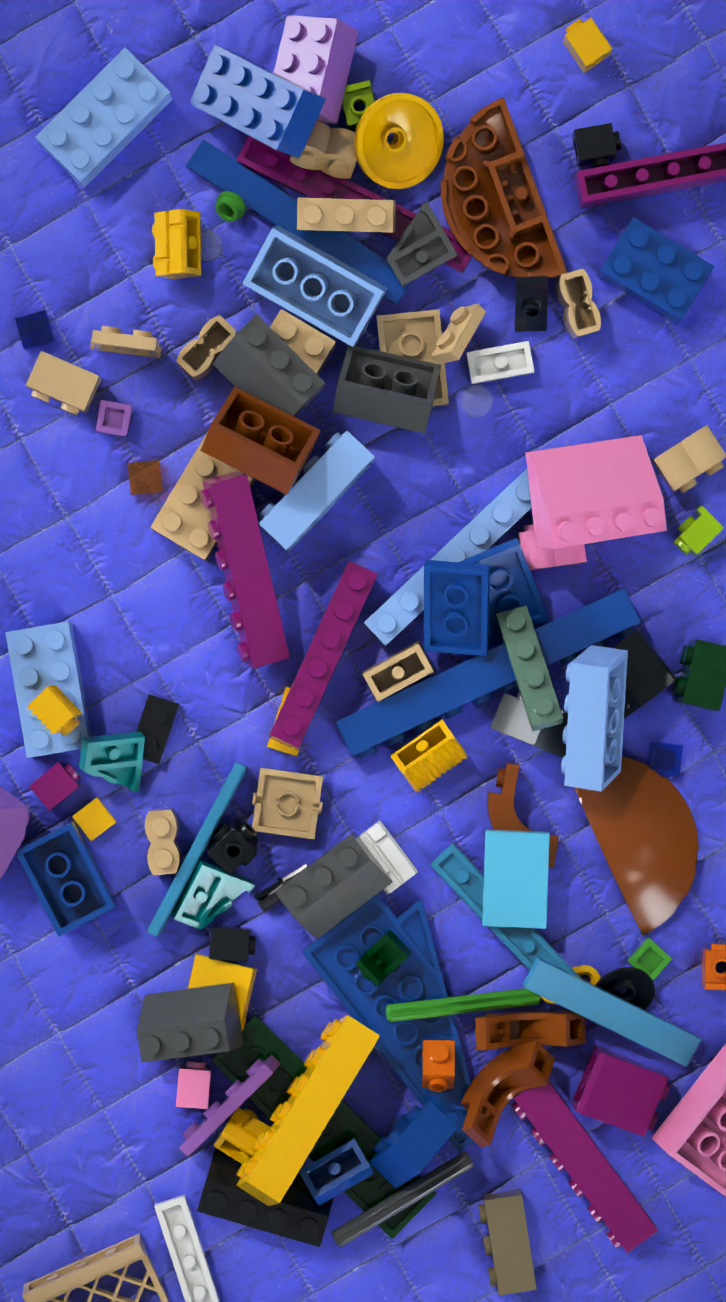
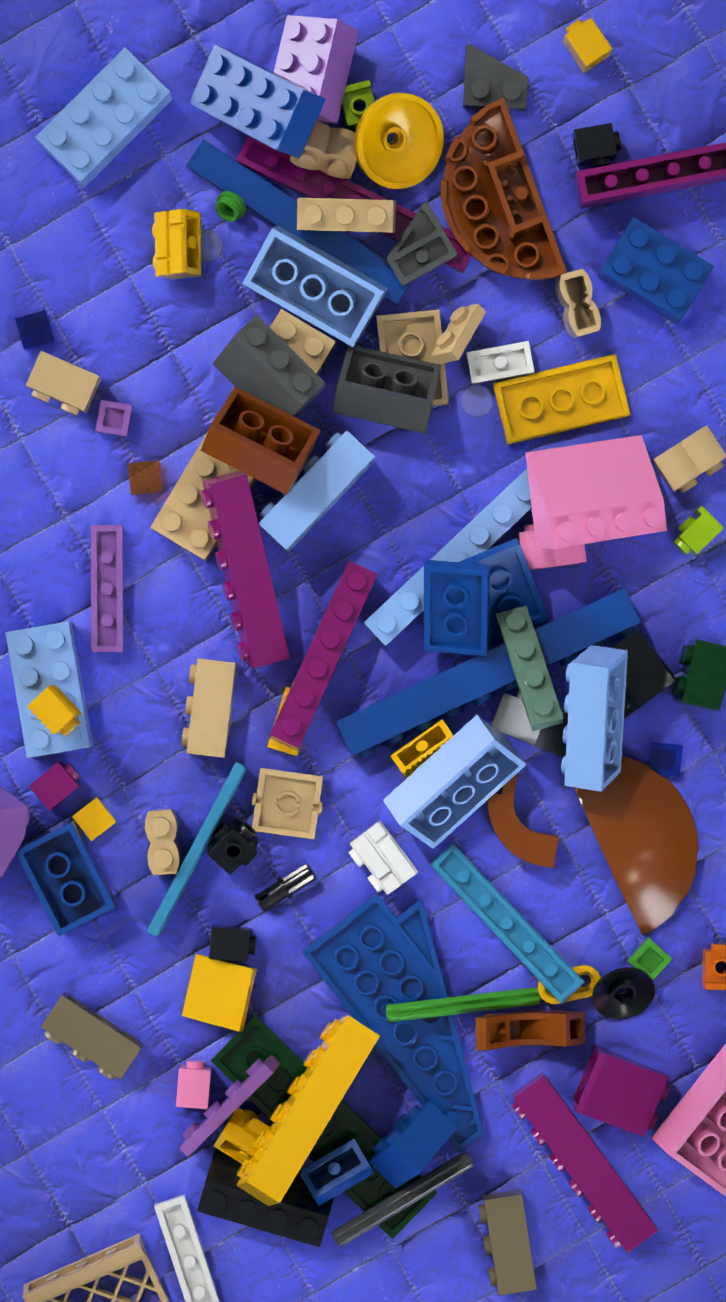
teal wing [79,731,145,792] -> none
tan plate [90,326,162,358] -> none
black plate [136,694,180,764] -> none
dark grey slope [137,982,244,1063] -> none
teal wing [171,860,255,930] -> none
tan brick [176,315,237,381] -> none
dark grey slope [275,831,393,939] -> none
dark green bracket [356,929,412,986] -> none
tan brick [362,641,434,702] -> none
orange bracket [422,1040,455,1092] -> none
dark orange arch [461,1041,555,1147] -> none
medium azure tile [482,829,550,929] -> none
black plate [514,276,548,332] -> none
dark azure tile [522,957,702,1067] -> none
none -> dark tan brick [41,992,144,1080]
none -> medium lavender plate [91,525,124,652]
none -> tan brick [182,658,237,758]
none -> light blue brick [383,715,527,849]
none -> dark grey wing [463,45,528,111]
none -> yellow tile [492,354,631,445]

